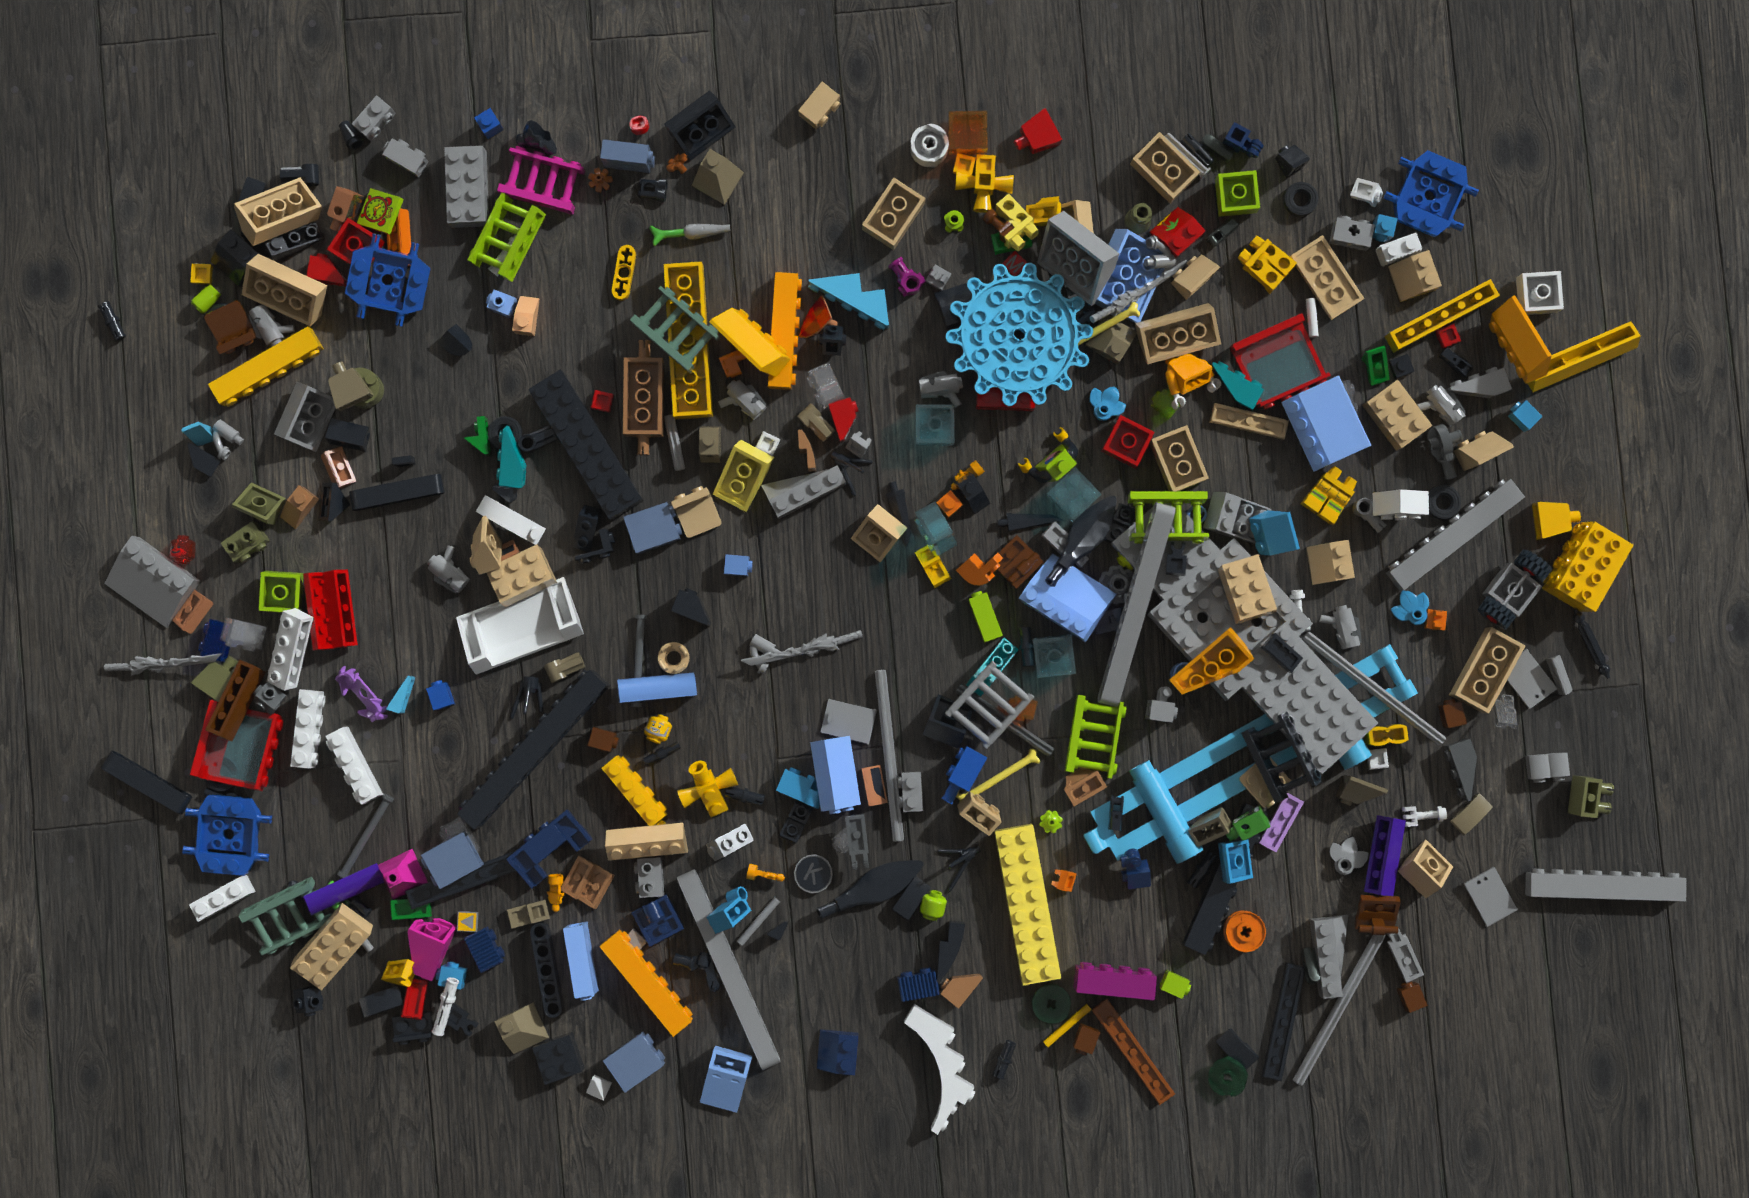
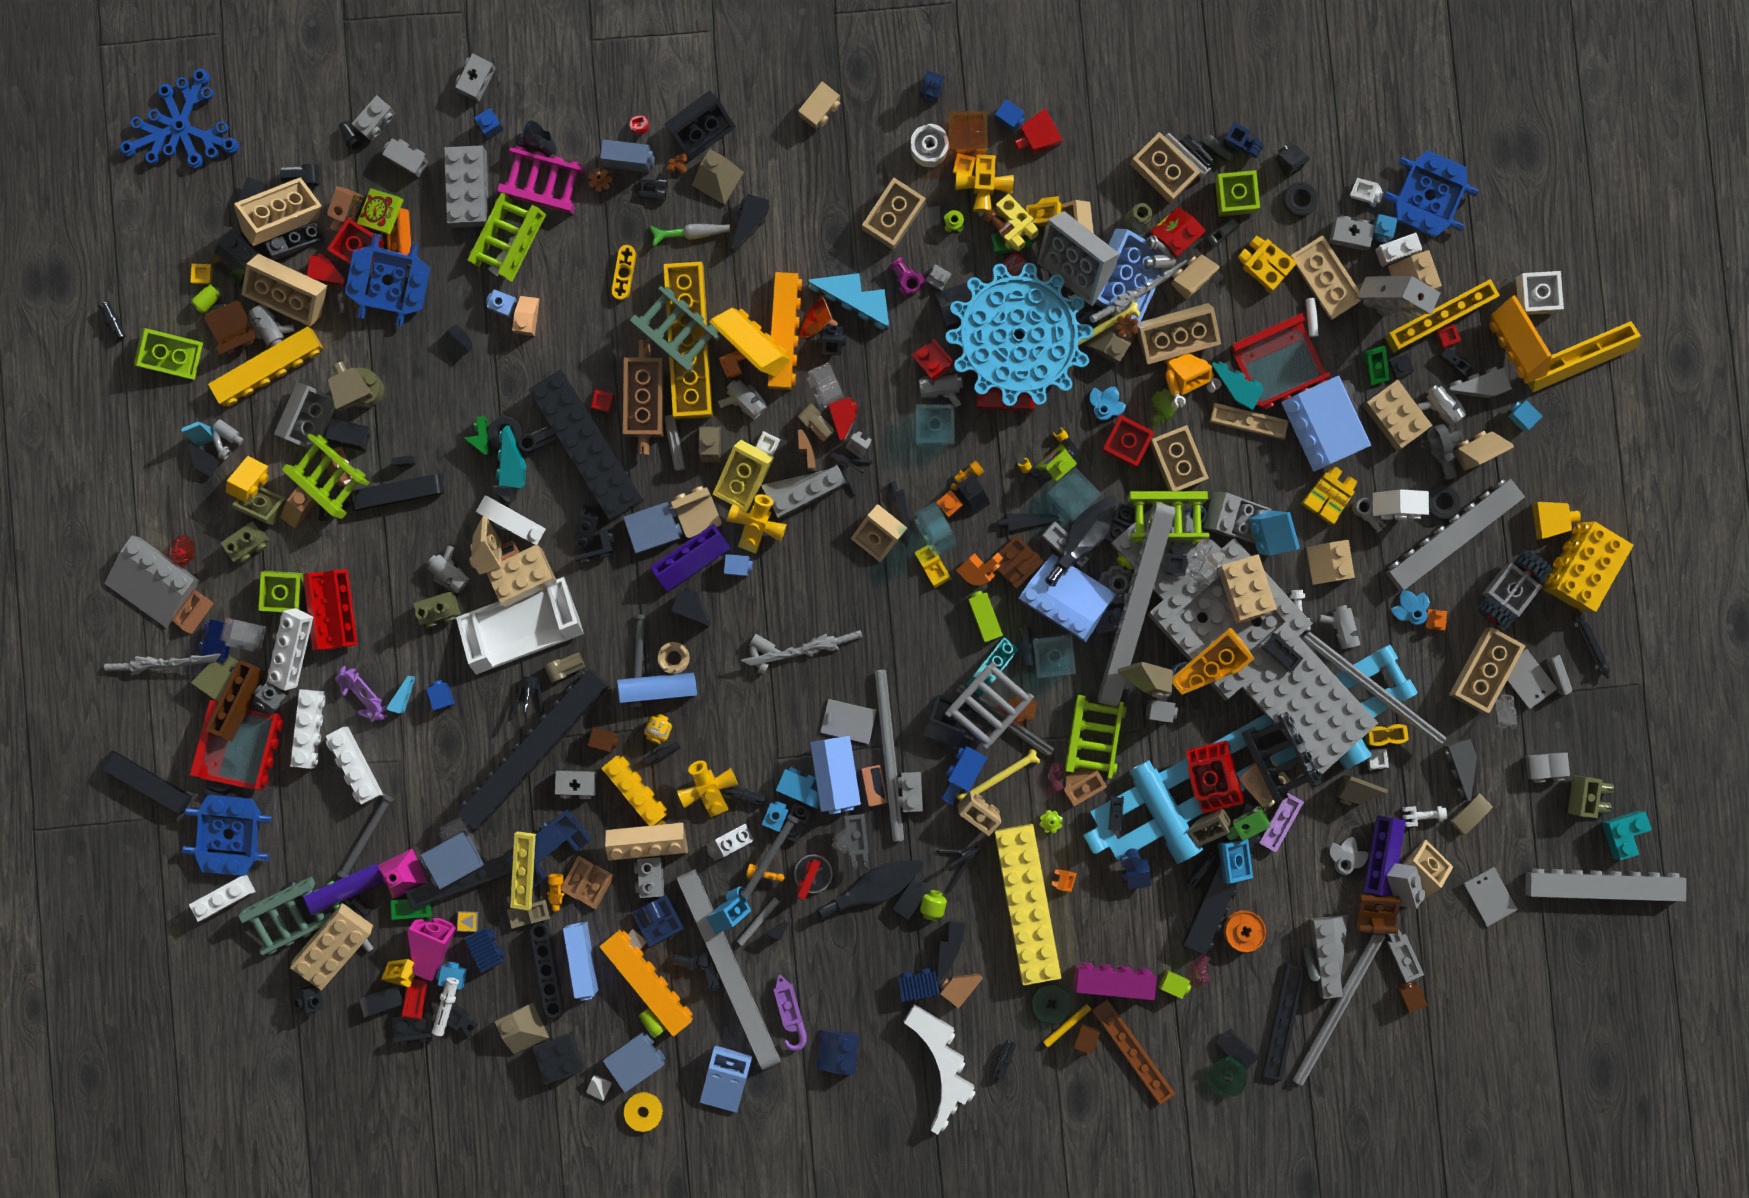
reddish brown brick [1438,698,1467,728] -> none
none -> blue plant [120,69,239,169]
none -> lime slope [134,328,203,380]
none -> yellow brick [226,456,269,503]
none -> lime fence [282,434,370,519]
none -> olive brick [413,592,461,628]
none -> light grey brick [455,53,496,102]
none -> light yellow plate [510,831,536,910]
none -> light grey brick [555,770,597,799]
none -> yellow tile [624,1092,663,1132]
none -> lime piece [639,1008,666,1038]
none -> dark purple brick [651,524,730,592]
none -> yellow brick [726,494,787,554]
none -> black slope [729,194,770,253]
none -> dark grey bar [740,814,799,900]
none -> dark azure brick [762,801,789,832]
none -> medium lavender plate [773,974,807,1051]
none -> red plate [796,859,821,900]
none -> red plate [912,339,954,382]
none -> dark blue brick [920,71,945,103]
none -> blue brick [994,99,1025,132]
none -> clear pink arm [1048,763,1064,792]
none -> dark orange plant [1114,314,1139,338]
none -> dark tan slope [1118,662,1173,698]
none -> clear brick [1186,539,1225,585]
none -> red slope [1187,740,1244,813]
none -> clear pink arm [1194,954,1211,984]
none -> light grey brick [1357,276,1440,316]
none -> light grey brick [1386,863,1425,909]
none -> teal brick [1602,811,1652,860]

